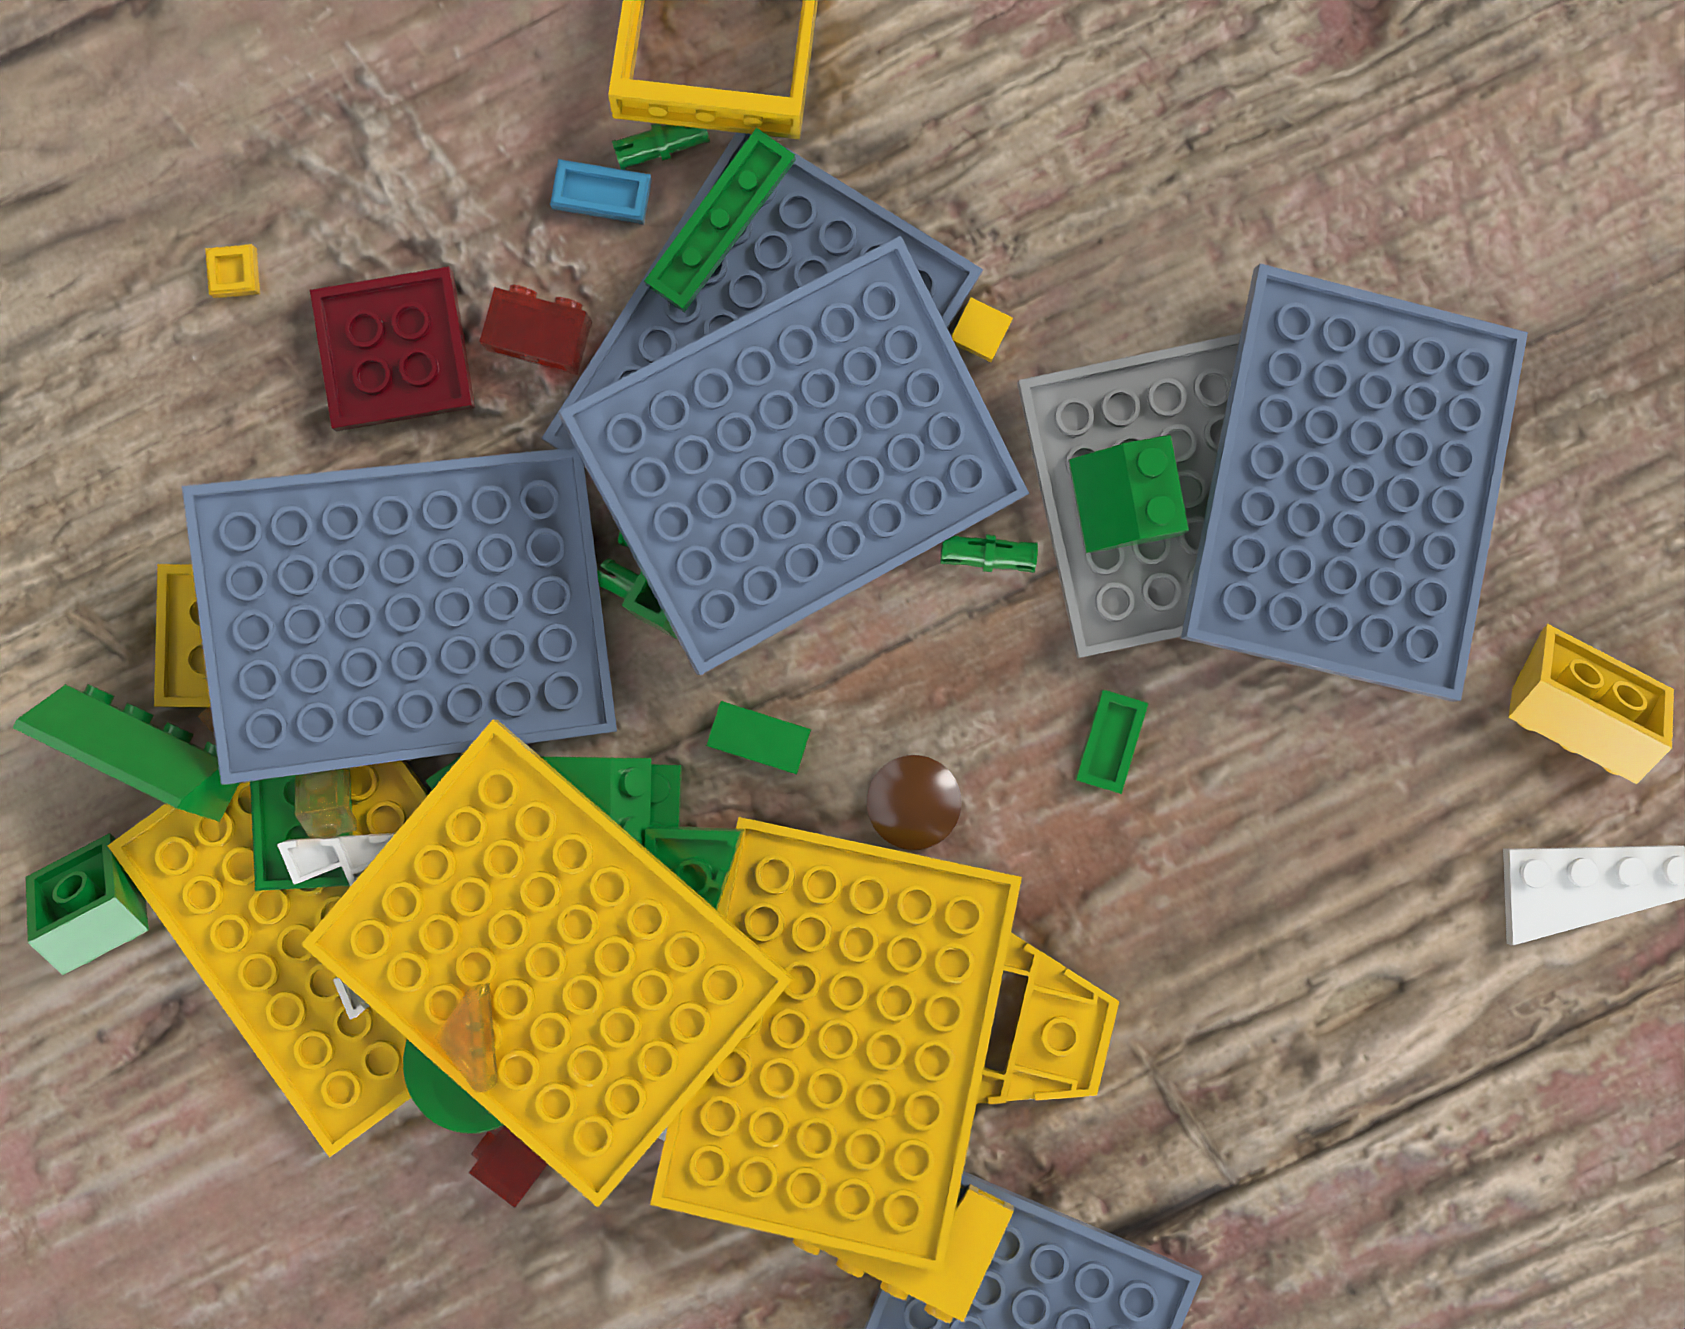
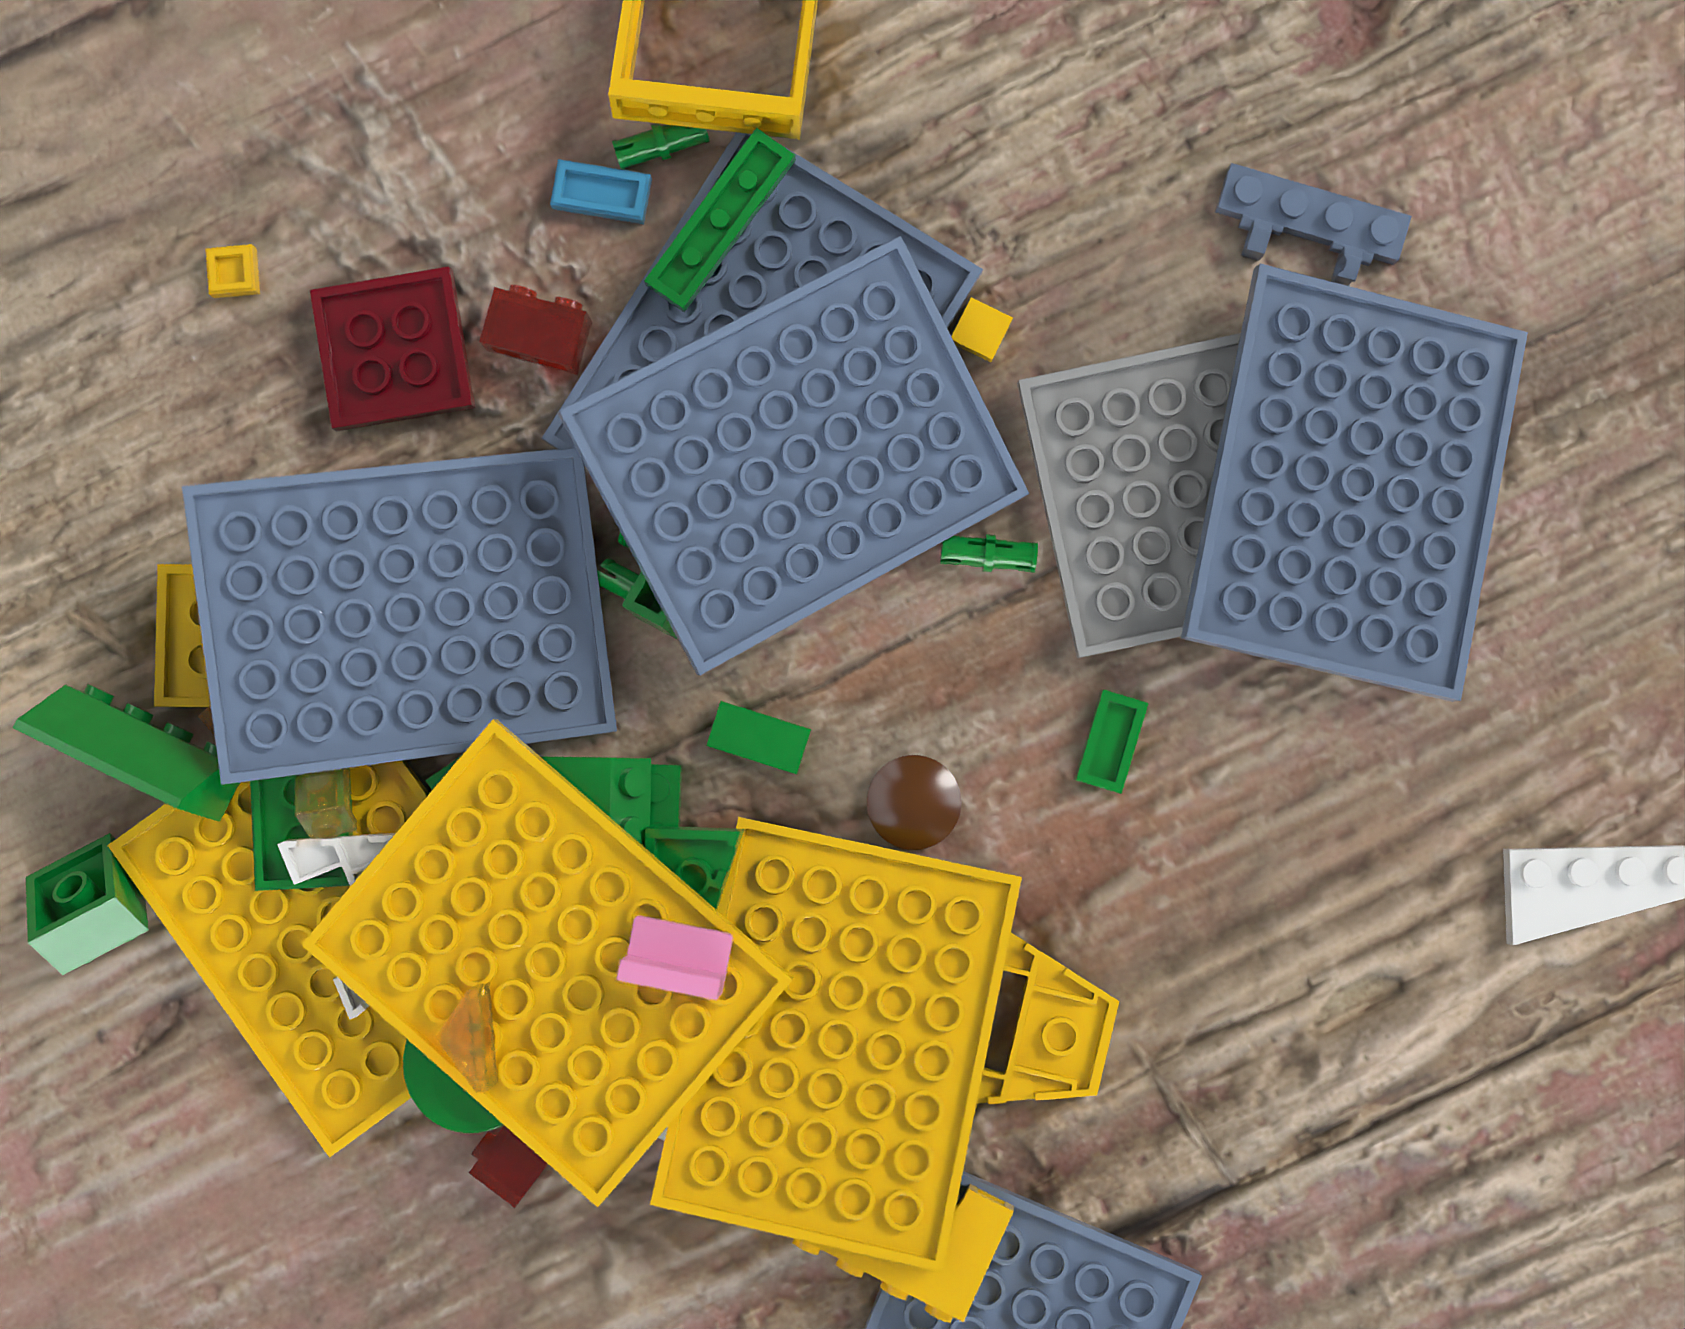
green slope [1068,435,1189,554] -> none
yellow slope [1508,624,1674,784] -> none
none -> bright pink panel [617,915,733,1000]
none -> sand blue hinge [1215,163,1412,286]

